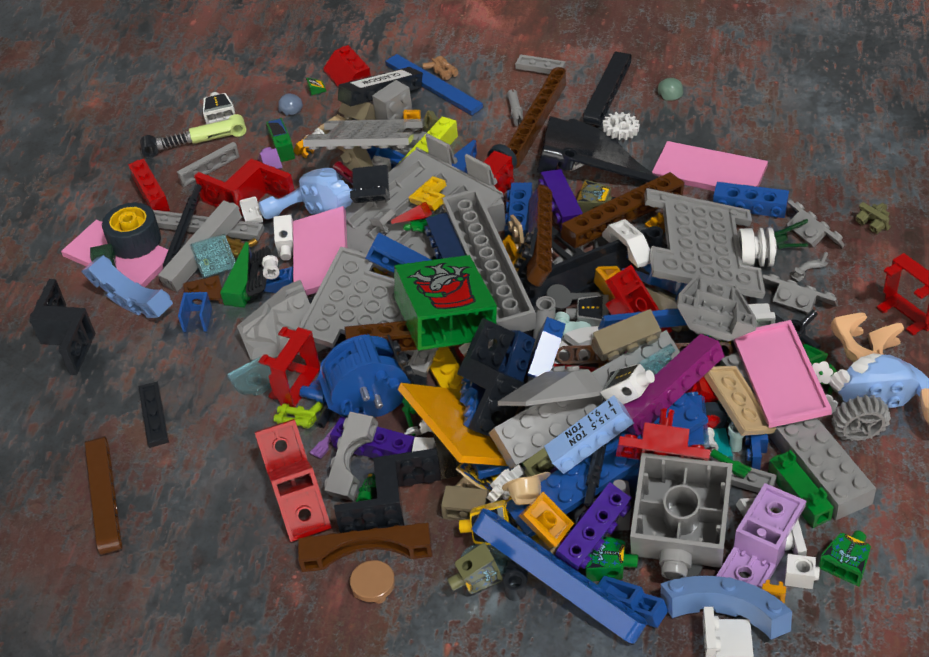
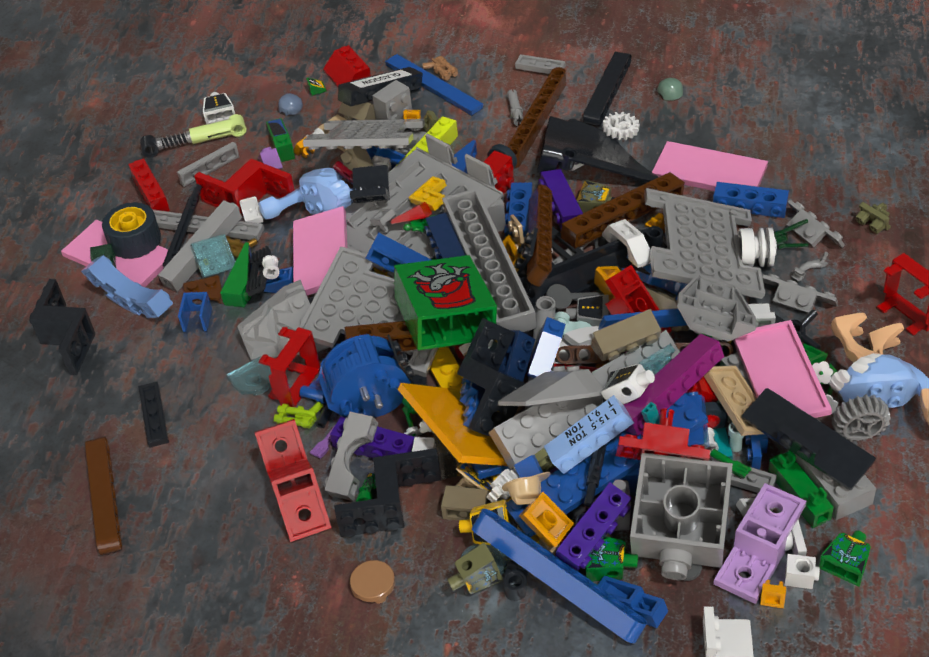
white torso [273,215,293,260] -> none
reddish brown arch [298,523,432,572] -> none
medium blue brick [661,576,792,640] -> none
none -> blue tile [514,455,543,478]
none -> teal piece [641,402,660,424]
none -> black bracket [742,388,876,490]

